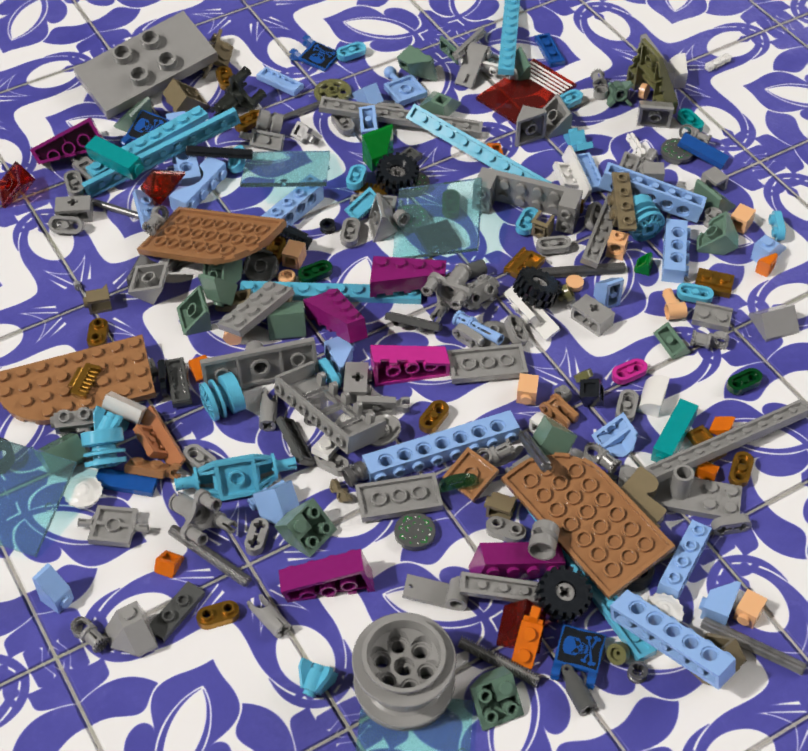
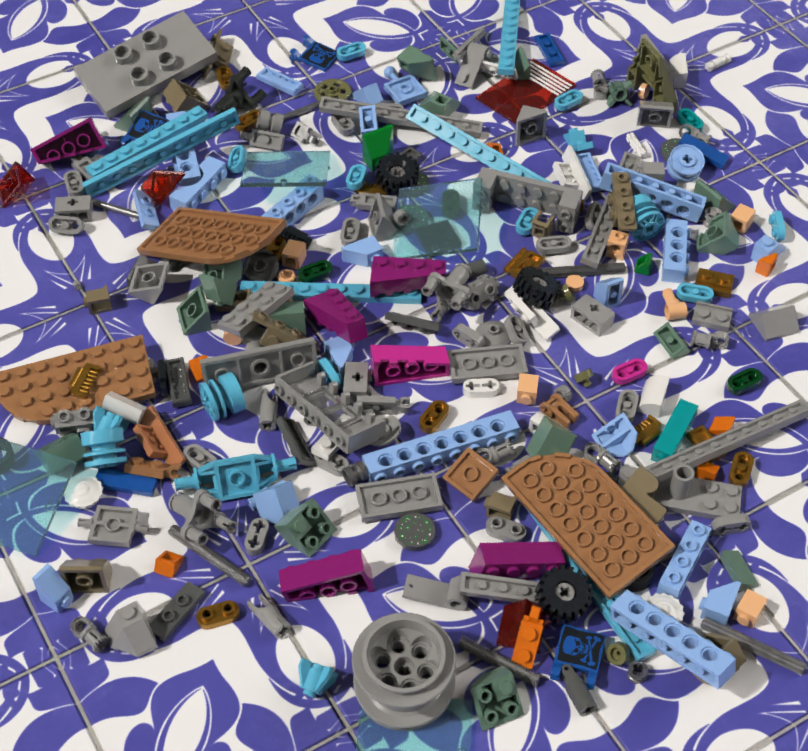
teal brick [84,136,145,180] -> none
pearl gold plate [87,318,109,348] -> none
light grey connector [142,205,169,236] -> none
black axle [186,146,253,159] -> none
black bush [320,218,336,234] -> none
dark tan piece [329,479,353,503] -> none
medium azure tile [344,187,376,221] -> none
clear green tile [438,473,479,493] -> none
light blue pin [452,310,504,345] -> none
flat silver axle [518,431,552,472] -> none
light grey wheel [528,519,560,560] -> none
light grey slope [542,94,573,138] -> none
black brick [580,378,604,407] -> none
light grey pin [635,148,658,173] -> none
light grey panel [701,166,729,191] -> none
none -> dark tan slope [59,558,112,593]
none -> dark tan bracket [252,310,320,354]
none -> light blue slope [341,235,383,267]
none -> white beam [463,378,499,398]
none -> pearl gold piece [634,415,661,446]
none -> light blue wheel [666,144,705,183]
none -> sand green slope [719,550,759,592]

